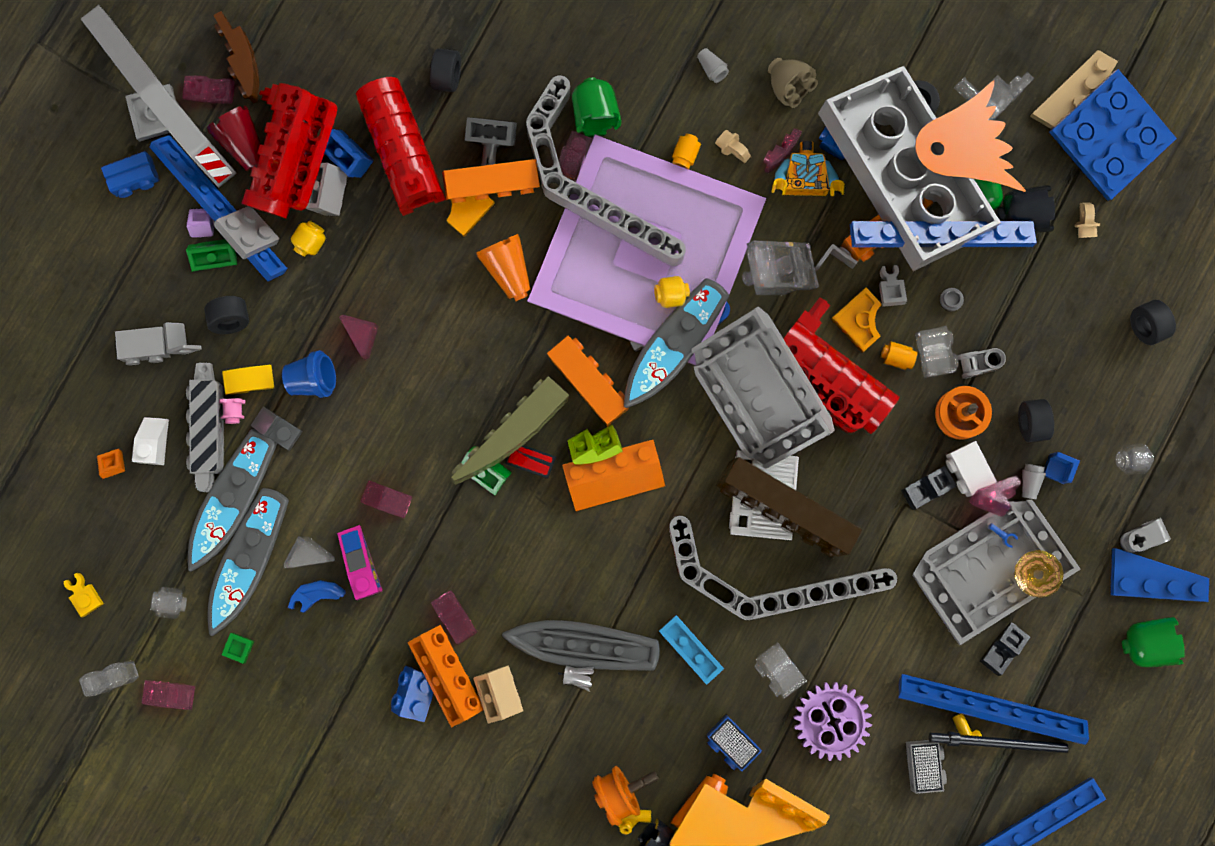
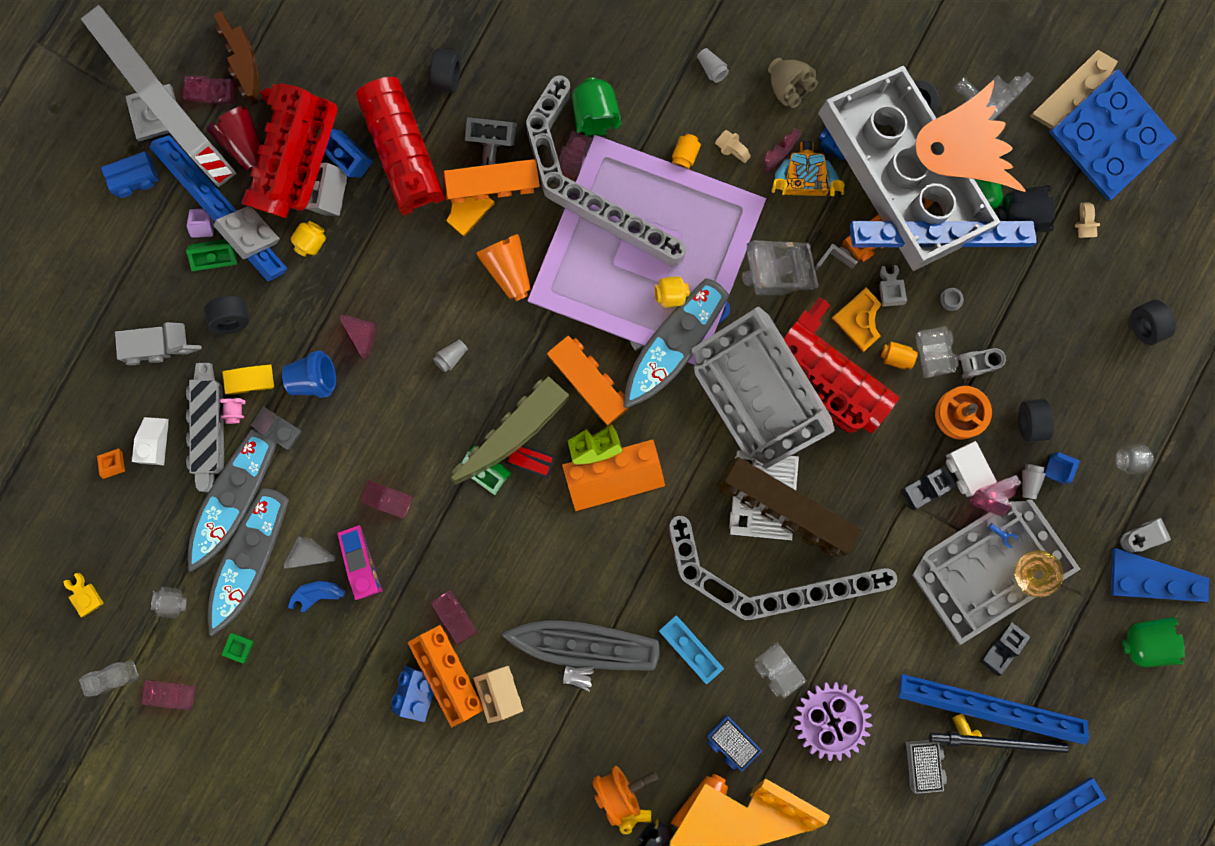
none -> light grey cone [433,339,468,372]

